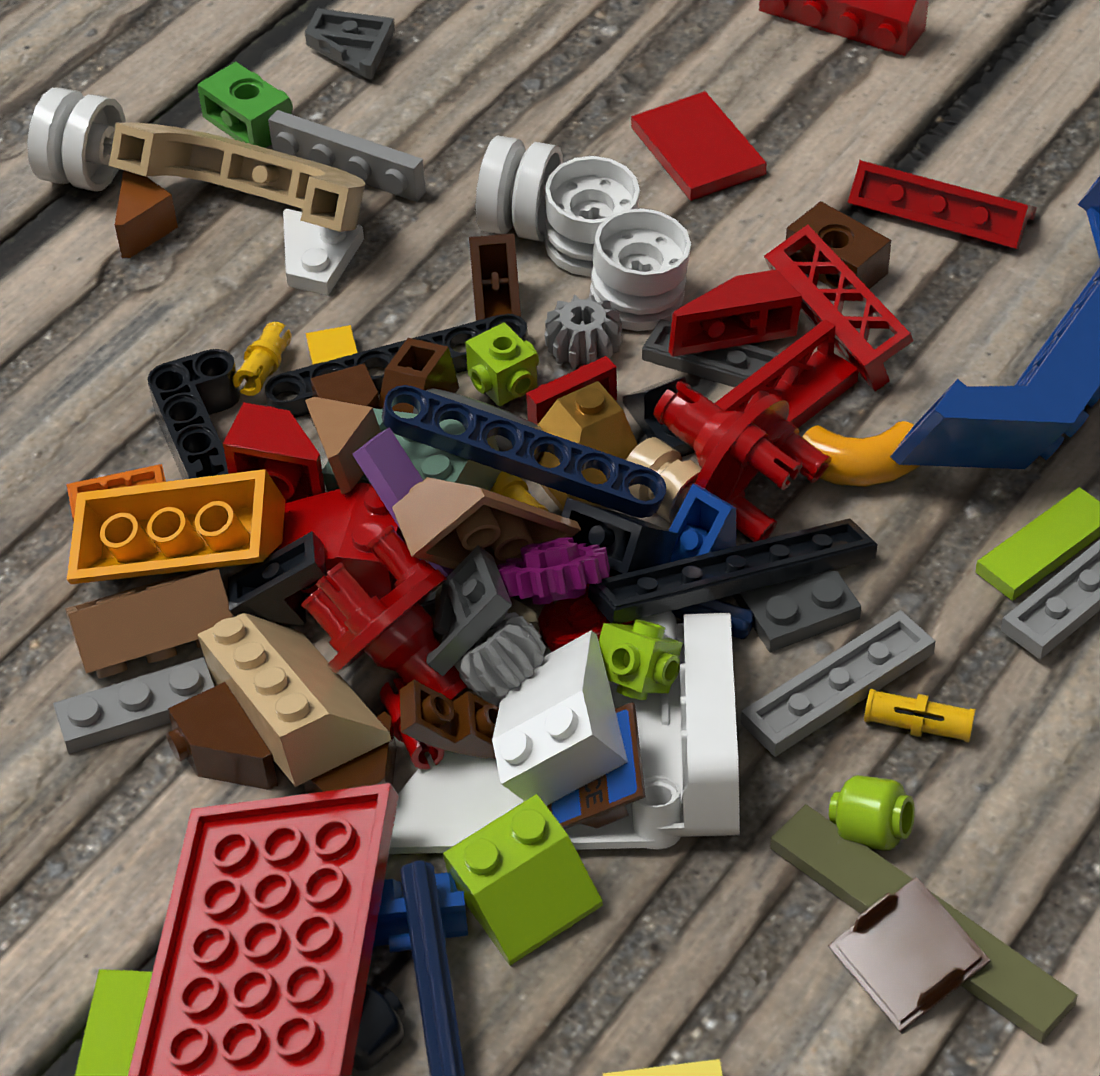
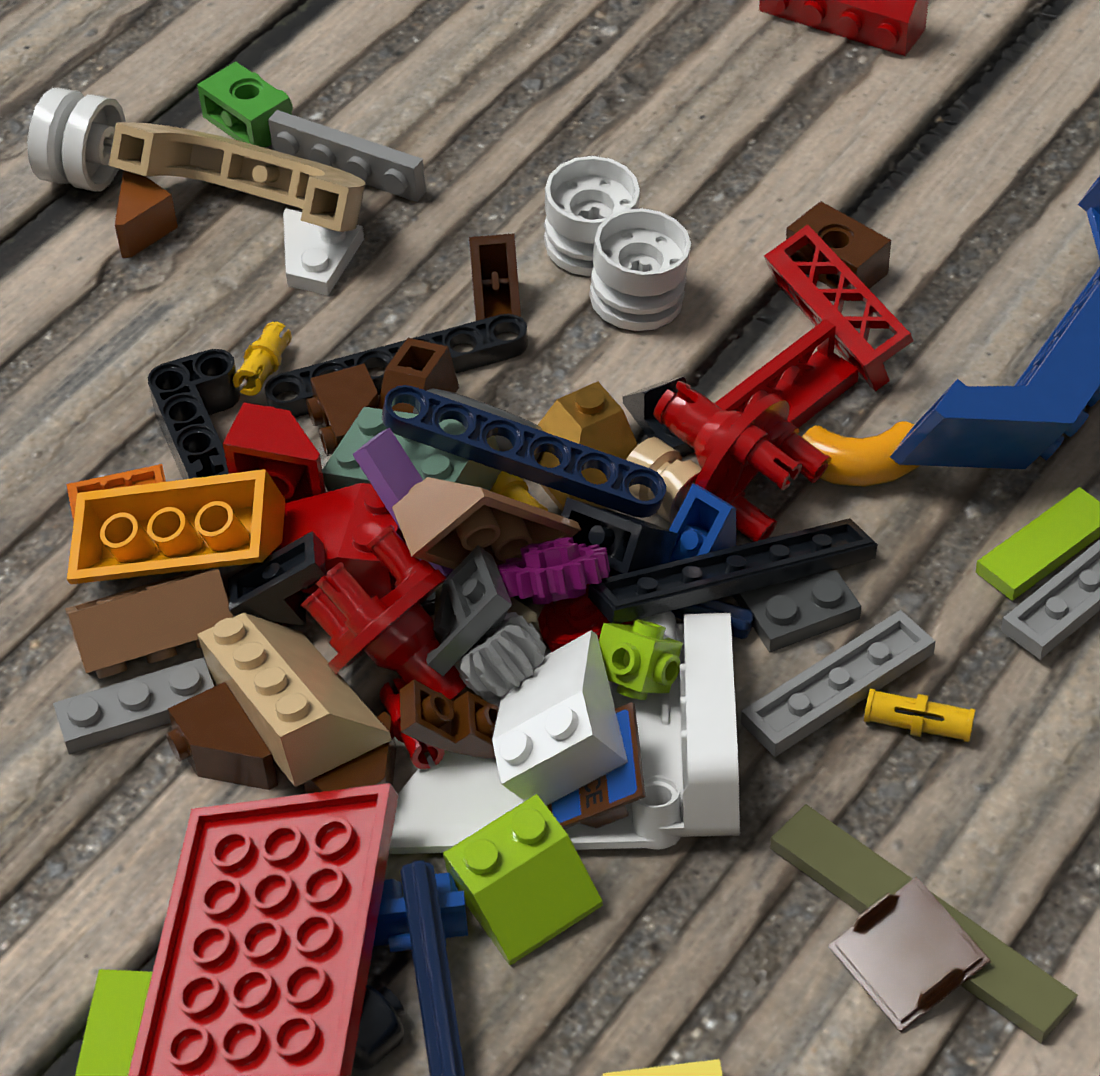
dark grey wing [305,8,395,79] -> none
medium nougat slope [305,397,381,494] -> none
yellow tile [306,325,357,365] -> none
lime brick [465,322,539,407] -> none
white wheel [476,135,563,242] -> none
red plate [526,356,617,425] -> none
light grey gear [545,294,622,370] -> none
red tile [631,91,767,201] -> none
dark grey tile [642,319,785,387] -> none
red slope [668,269,802,357] -> none
lime head [829,775,915,851] -> none
red fence [848,160,1037,249] -> none

